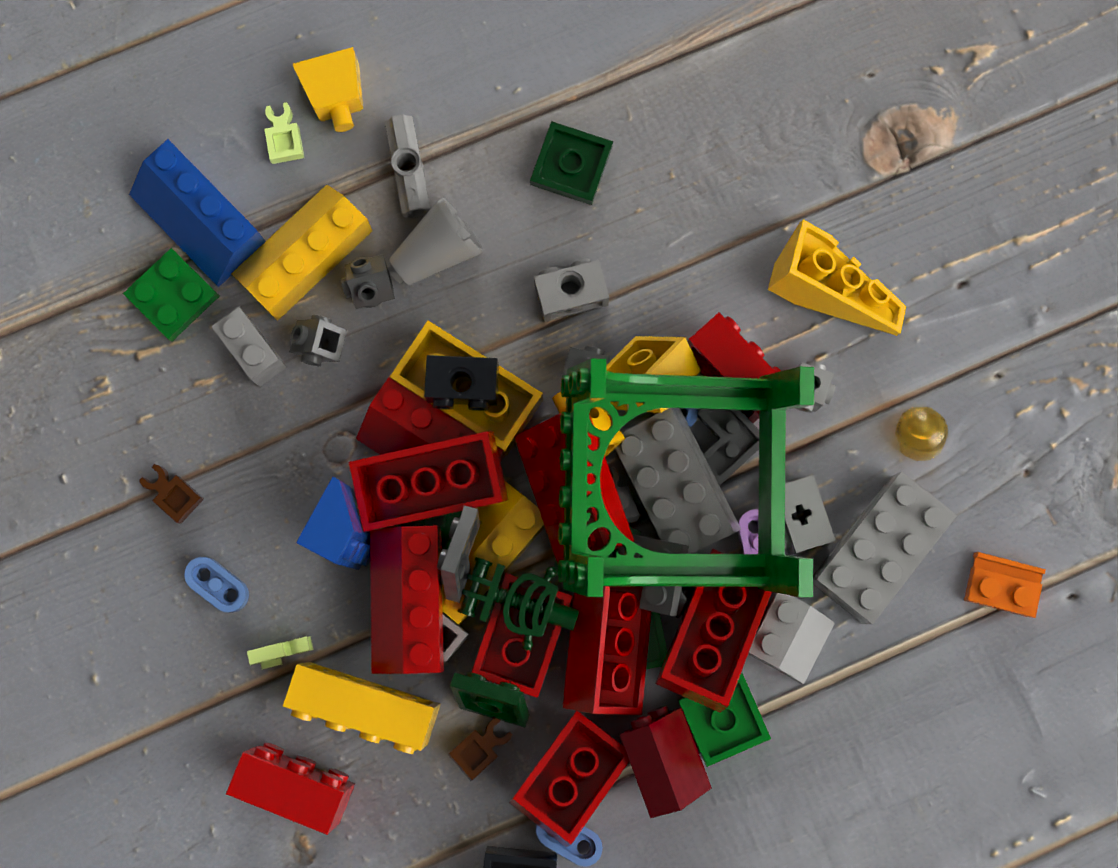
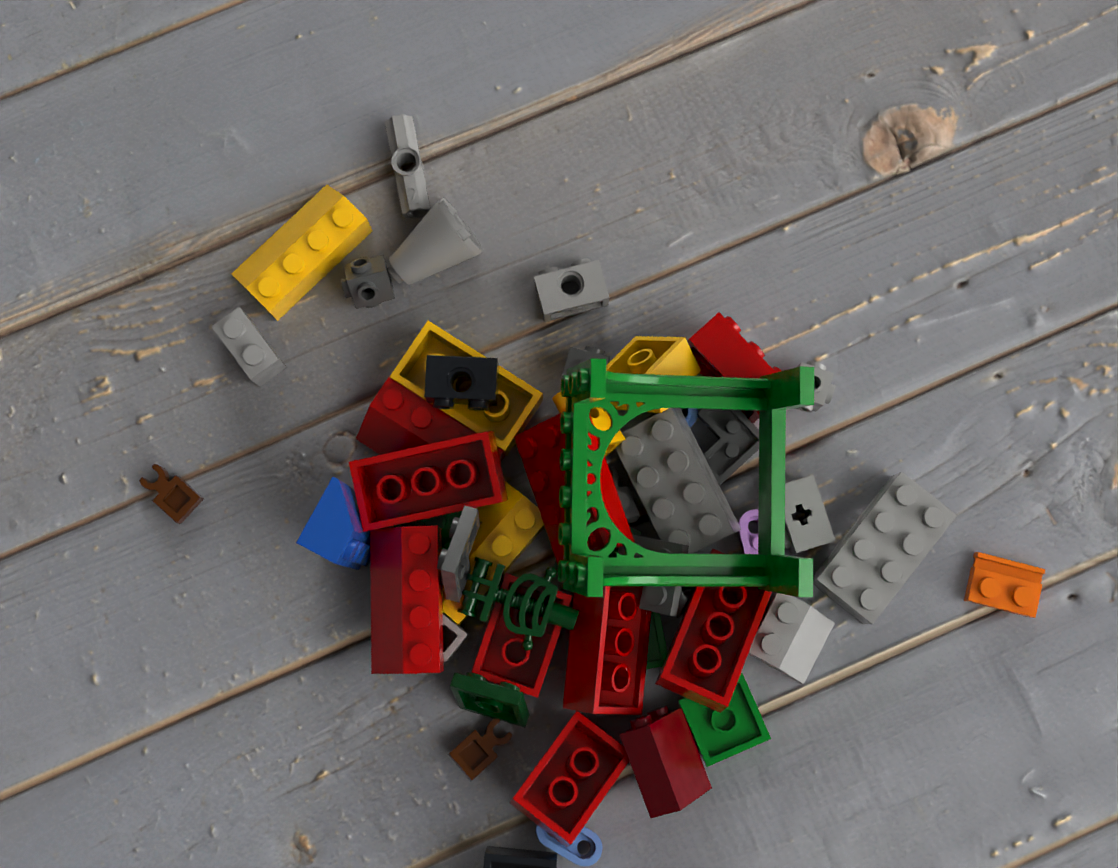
green plate [123,248,220,342] -> none
blue slope [129,139,266,287] -> none
medium blue plate [184,557,249,613] -> none
red brick [226,743,355,835] -> none
yellowish green plate [247,636,314,670] -> none
yellowish green plate [264,102,304,164] -> none
yellow brick [283,662,441,754] -> none
dark grey brick [289,315,347,366] -> none
yellow torso [293,47,363,132] -> none
dark green plate [530,121,613,205] -> none
yellow wedge [767,219,906,336] -> none
clear yellow hair [895,407,948,461] -> none

